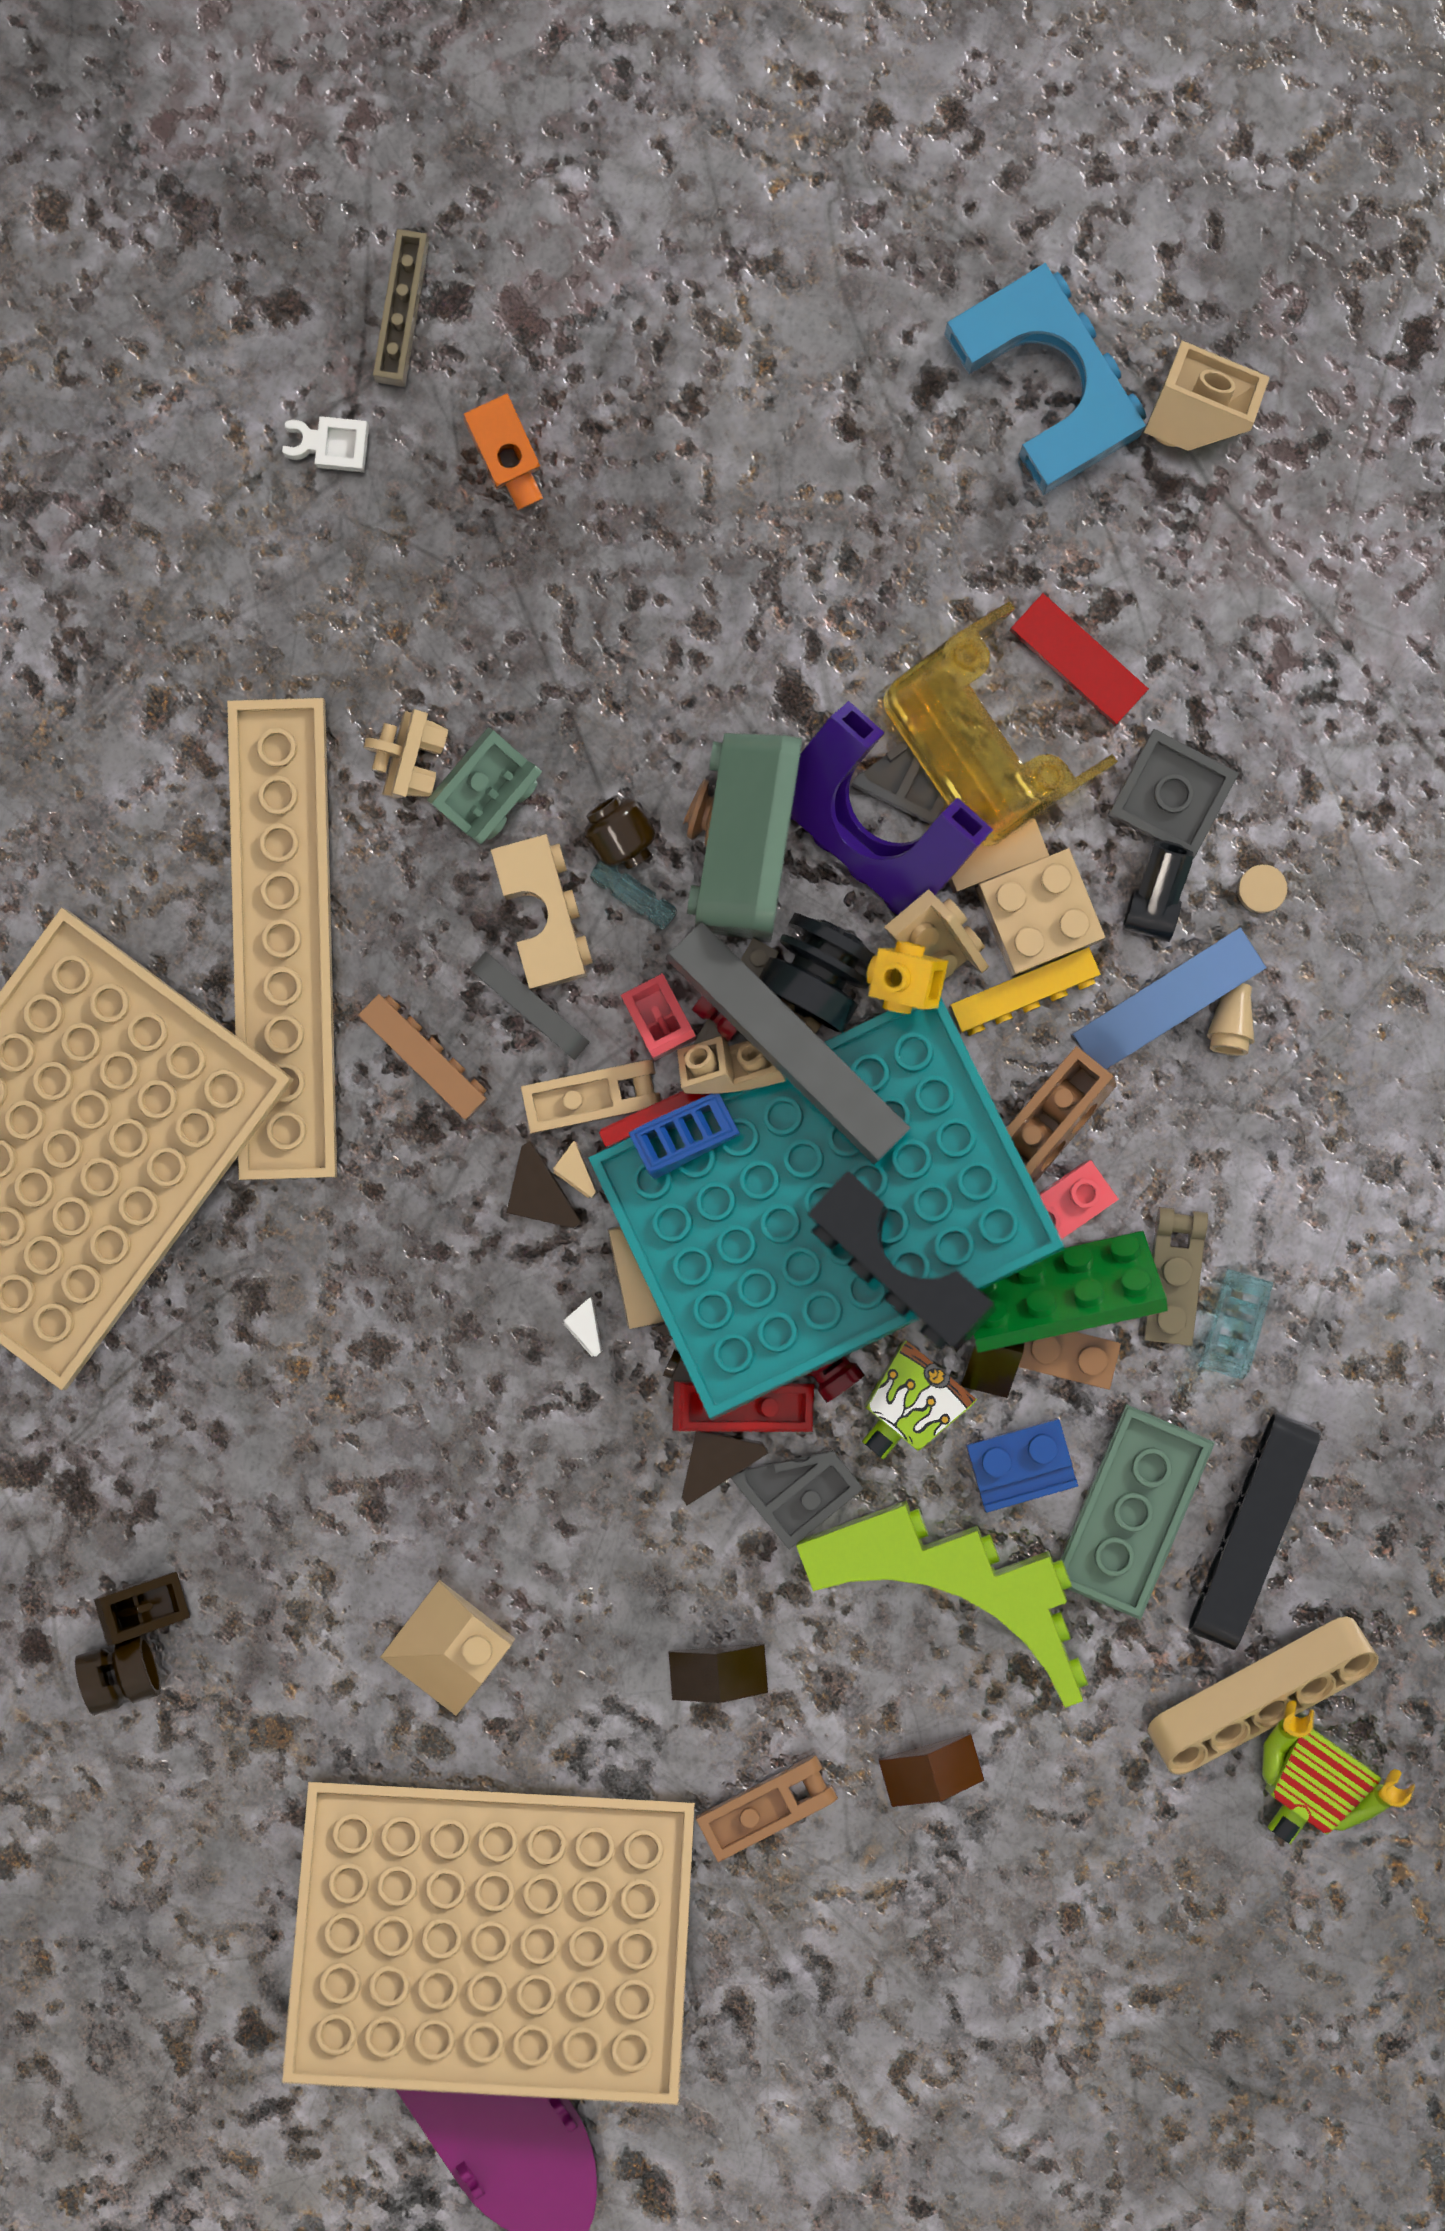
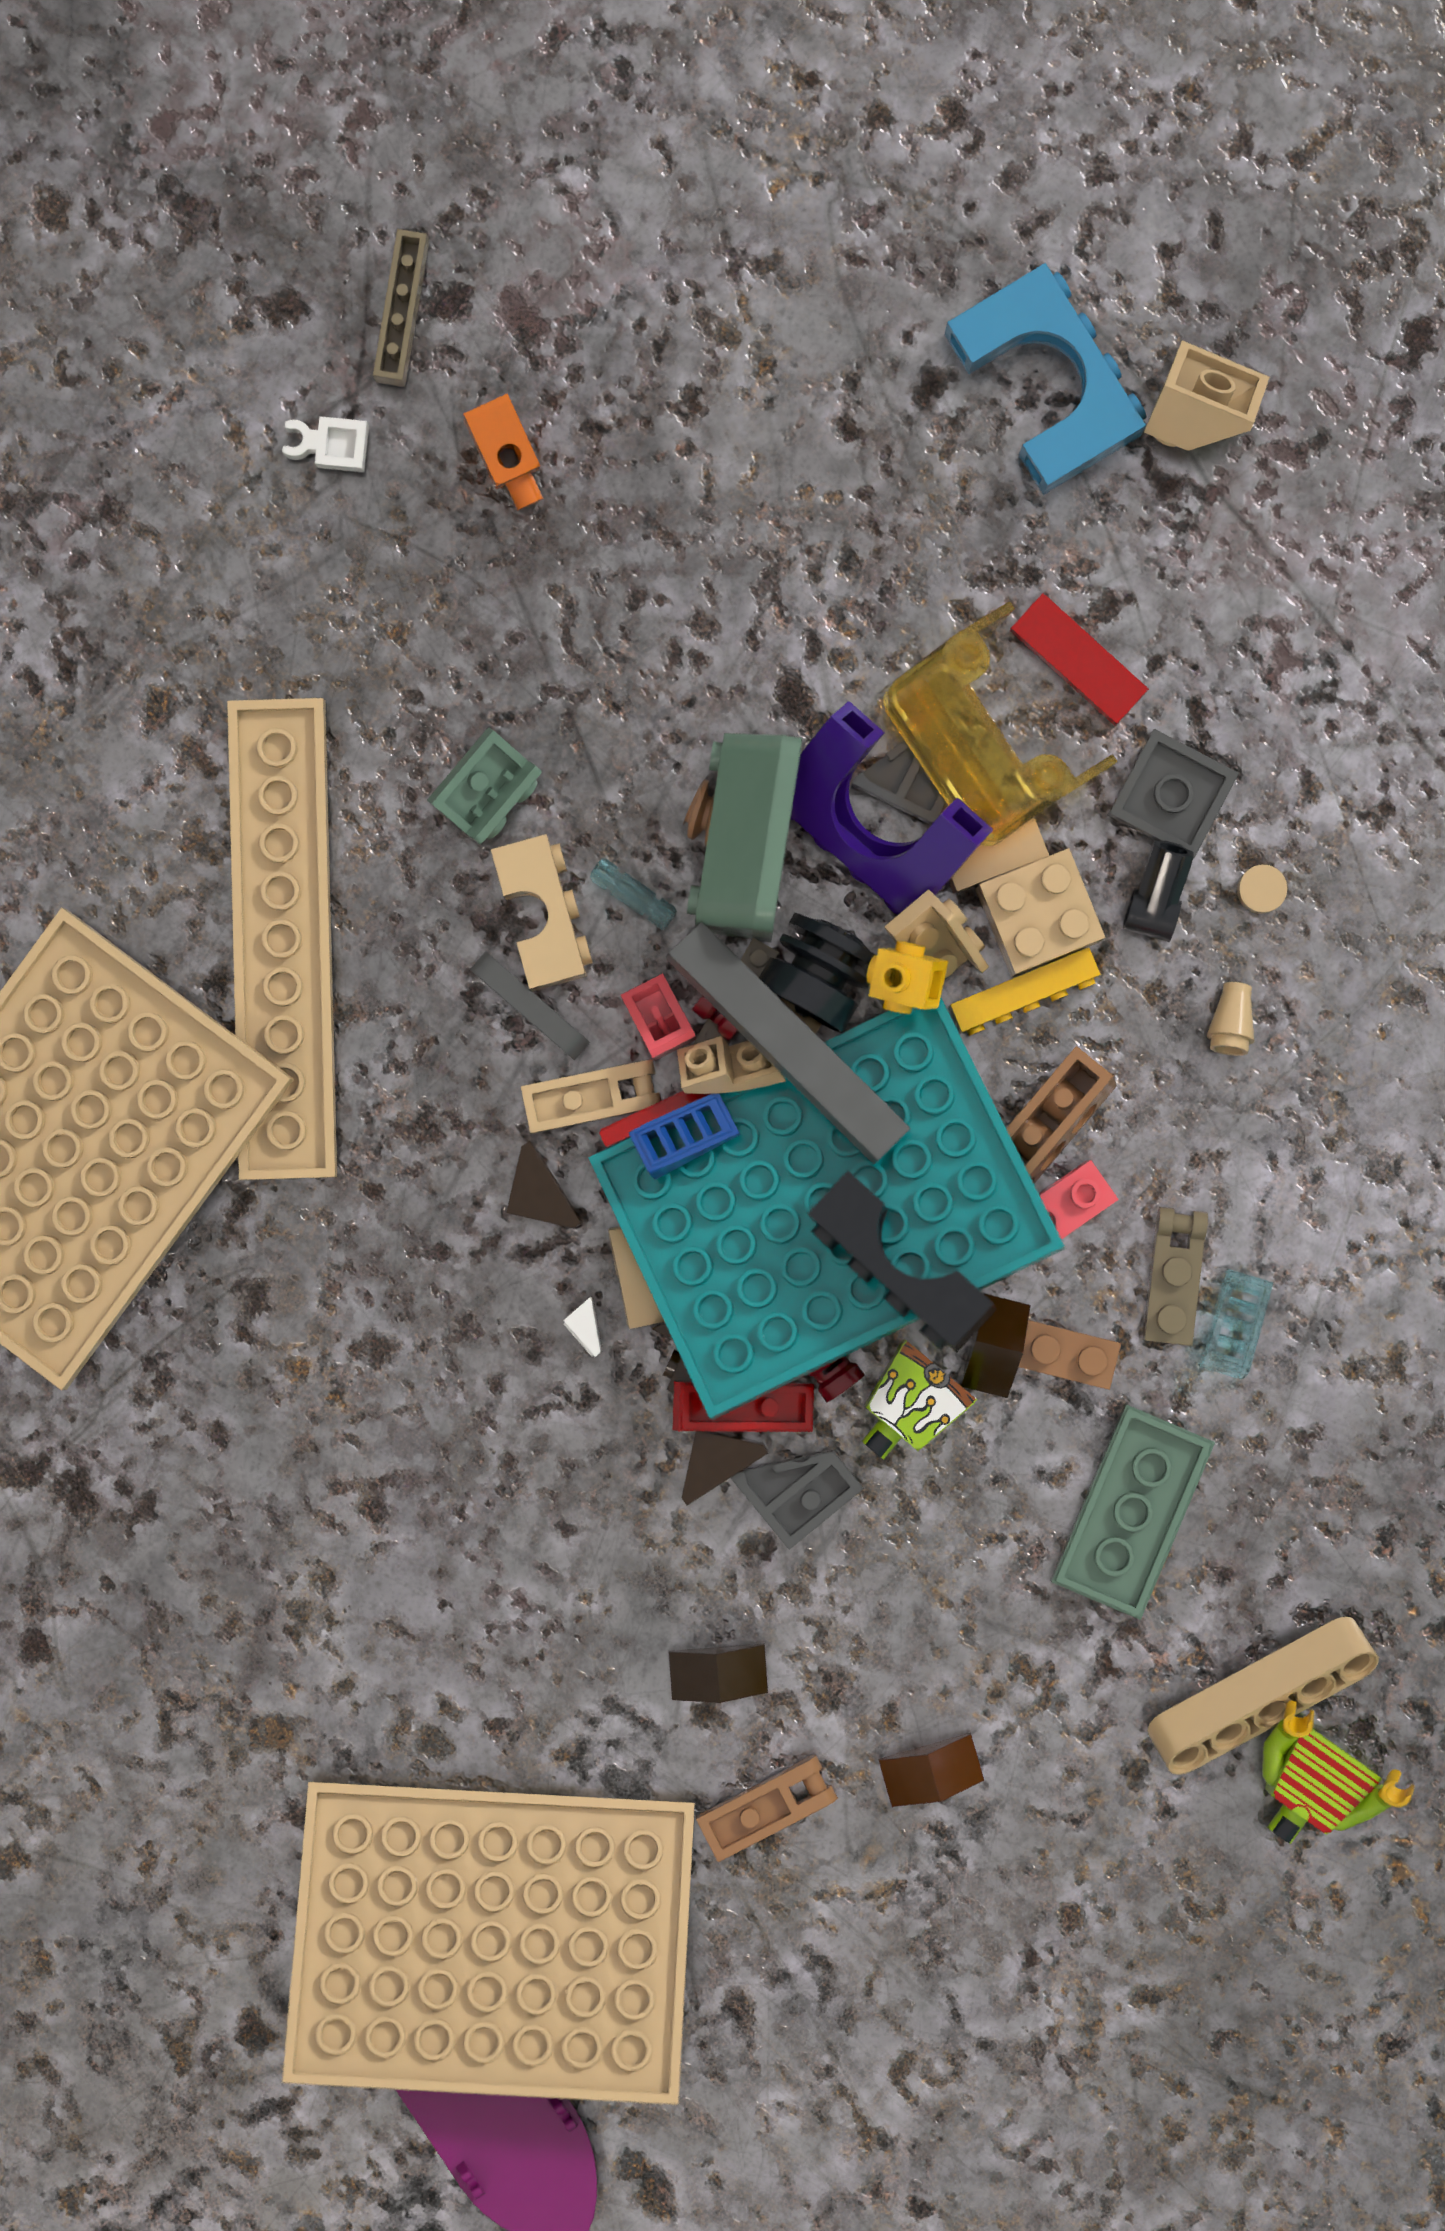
dark brown wheel [75,1635,161,1716] -> none
dark brown slope [94,1571,190,1646] -> none
medium nougat piece [358,994,488,1121] -> none
tan hips [363,709,448,799] -> none
tan slope [380,1580,515,1716] -> none
tan slope [553,1141,598,1199] -> none
dark brown head [584,795,656,869] -> none
lime arch [796,1500,1088,1708] -> none
blue plate [965,1418,1078,1513] -> none
green plate [973,1231,1168,1353] -> none
medium blue slope [1072,927,1267,1069] -> none
black beam [1188,1412,1321,1650] -> none

